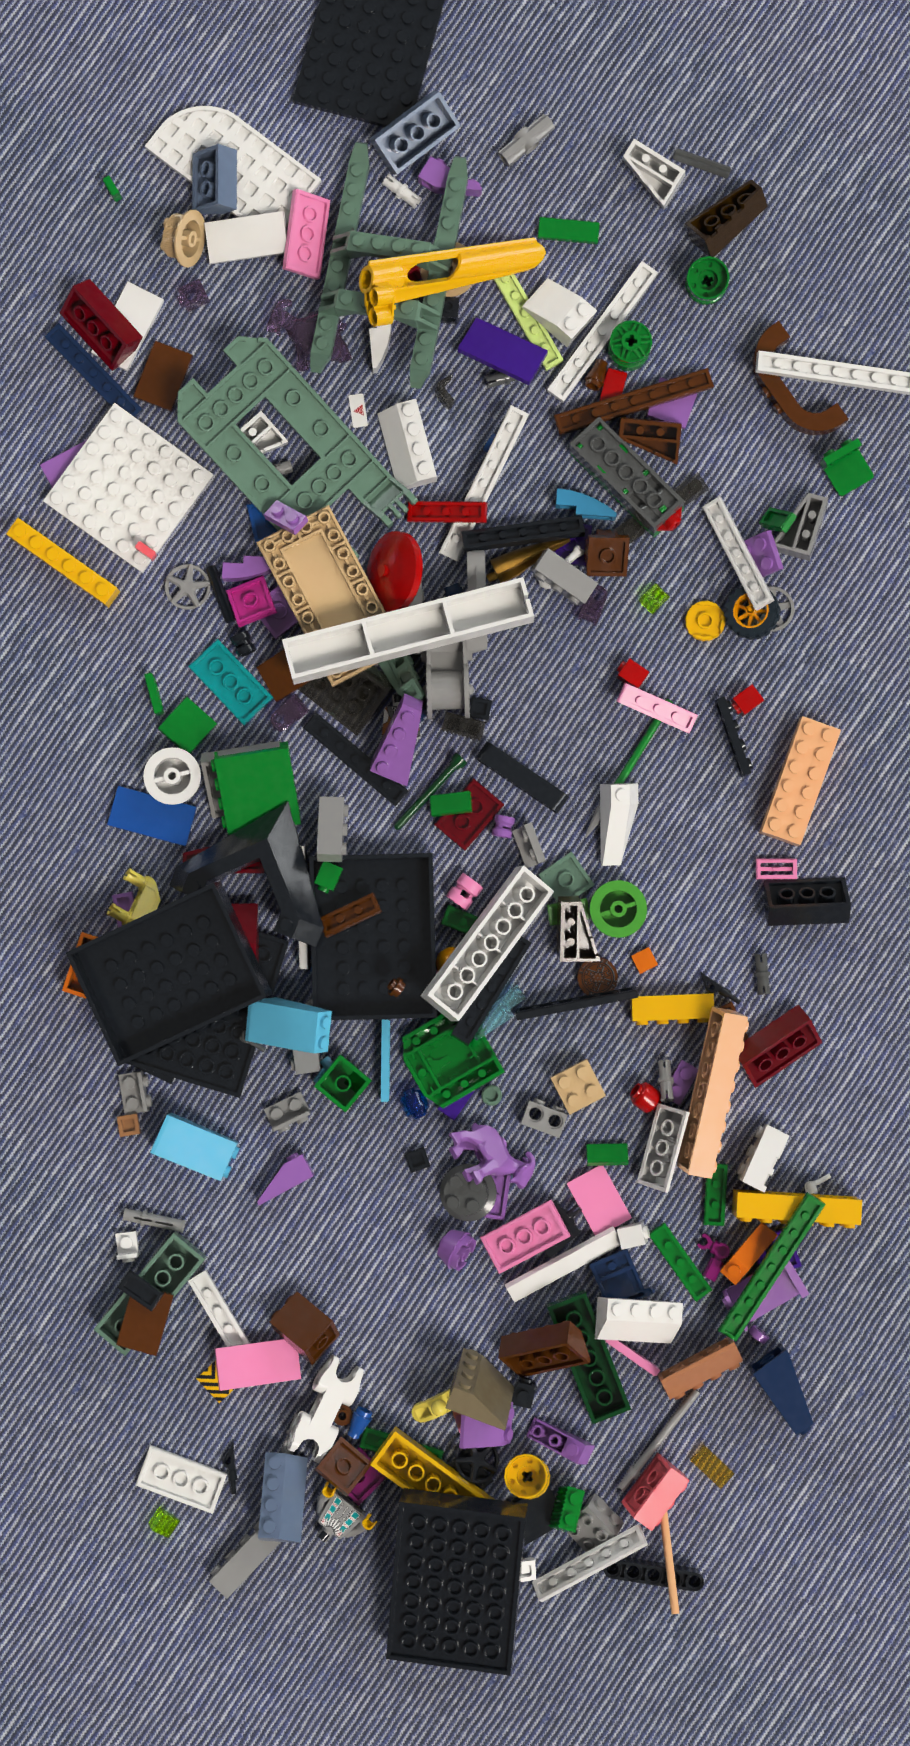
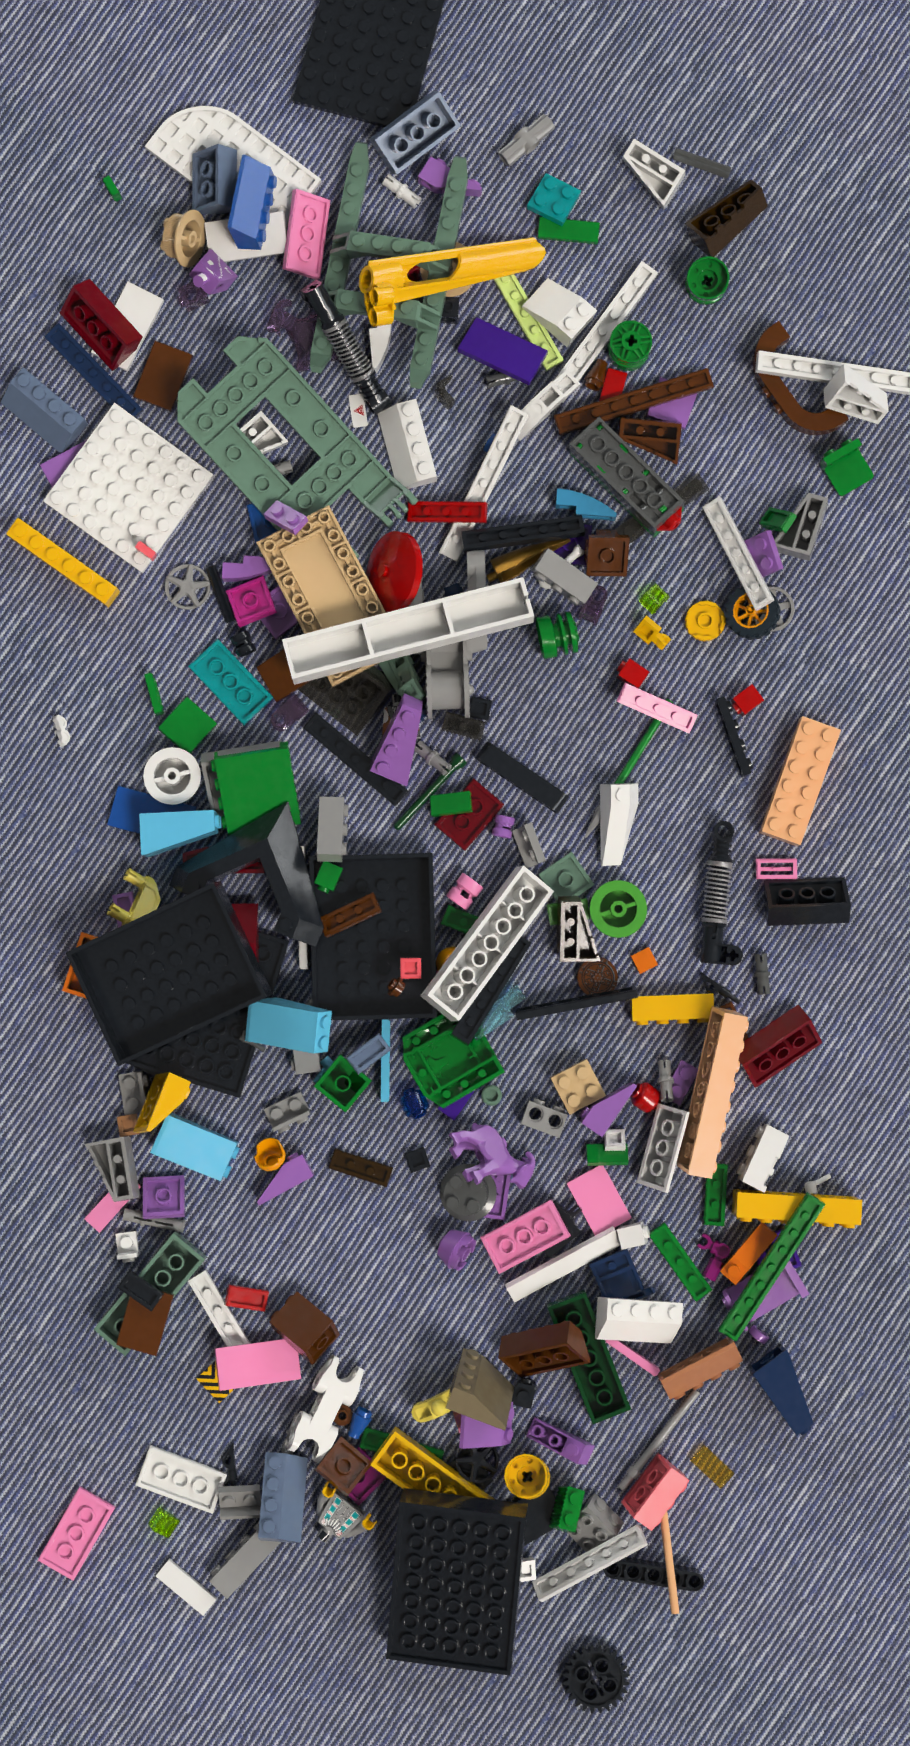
none -> sand blue slope [1,367,88,454]
none -> bright pink tile [38,1486,115,1581]
none -> white piece [52,715,71,747]
none -> light grey wedge [84,1137,140,1202]
none -> bright pink tile [85,1183,142,1233]
none -> yellow slope [133,1072,191,1133]
none -> medium azure slope [139,810,222,857]
none -> medium lavender tile [143,1175,185,1219]
none -> white tile [156,1558,217,1616]
none -> medium lavender torso [189,249,238,295]
none -> light grey bracket [218,1485,261,1520]
none -> red tile [224,1284,269,1312]
none -> slope [227,155,277,250]
none -> light orange hair [254,1137,286,1171]
none -> black piece [299,279,392,416]
none -> dark brown tile [329,1148,393,1187]
none -> sand blue tile [346,1033,391,1075]
none -> coral tile [400,958,421,979]
none -> light grey pin [414,741,452,775]
none -> white slope [518,369,581,441]
none -> teal plate [527,173,581,226]
none -> green wheel [535,611,579,659]
none -> black gear [562,1643,630,1713]
none -> medium lavender slope [579,1082,637,1137]
none -> white tile [604,1129,626,1151]
none -> yellow plate [633,615,671,650]
none -> black piece [700,821,743,966]
none -> white wedge [823,364,889,424]

